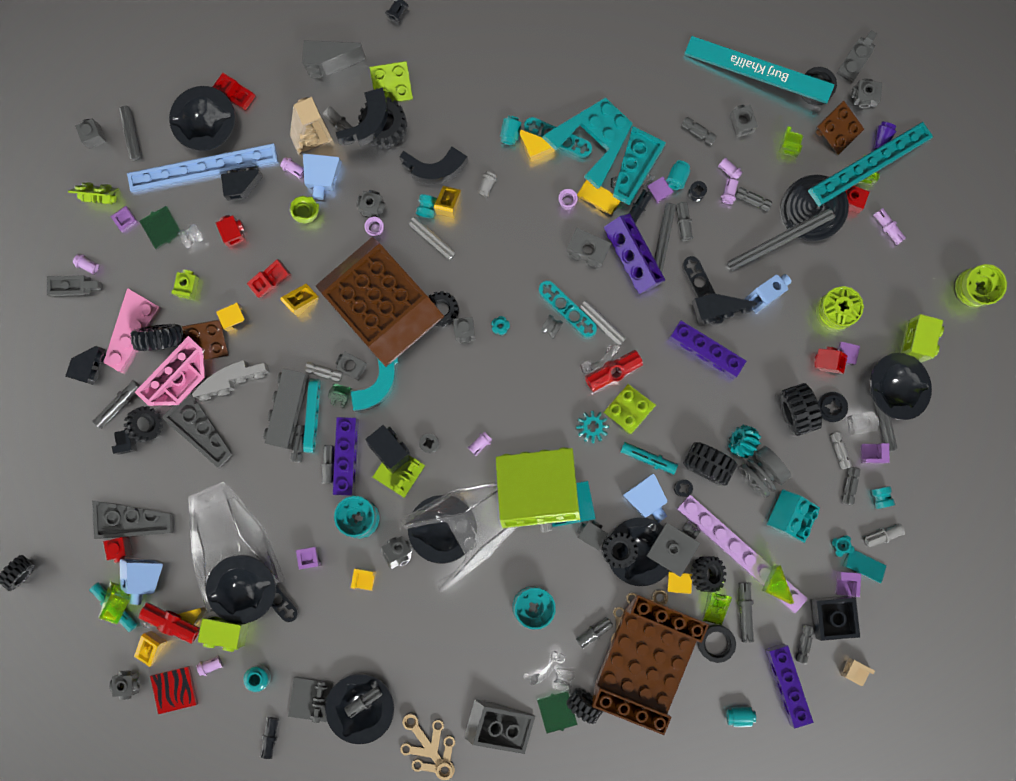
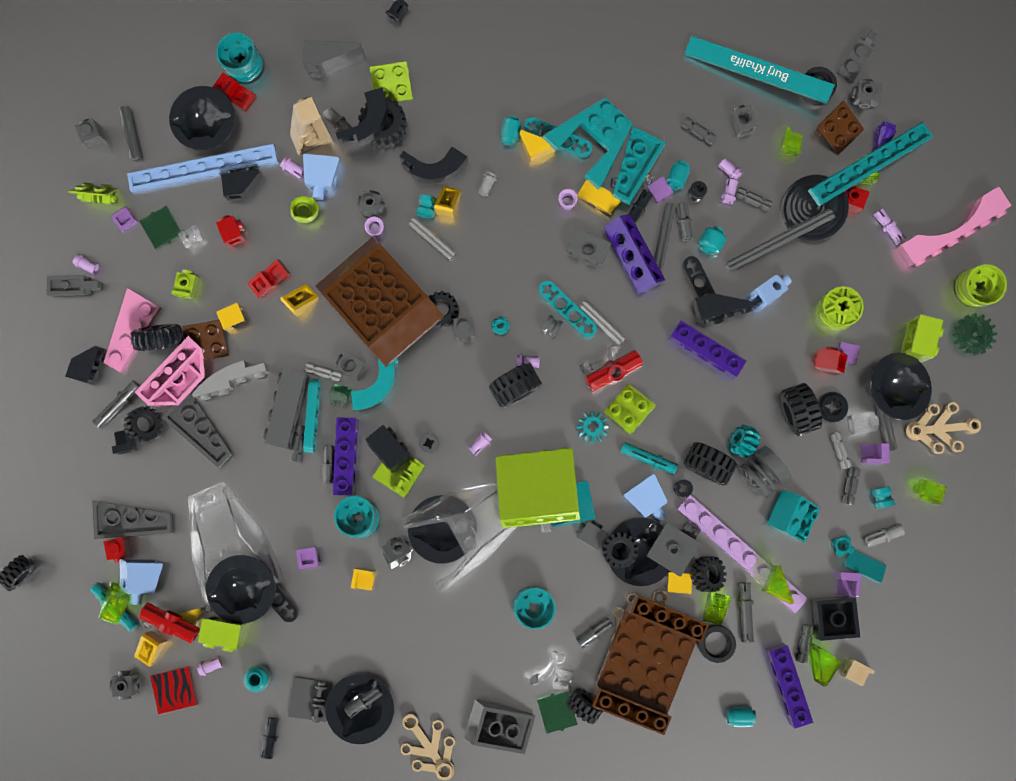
none -> teal wheel [216,32,263,82]
none -> black tyre [489,363,542,407]
none -> lavender pin [516,353,540,368]
none -> teal head [698,226,727,255]
none -> clear neon green slope [809,643,842,687]
none -> bright pink arch [897,187,1012,267]
none -> tan plant [906,402,982,454]
none -> clear neon green brick [913,479,947,506]
none -> clear green gear [953,313,997,356]

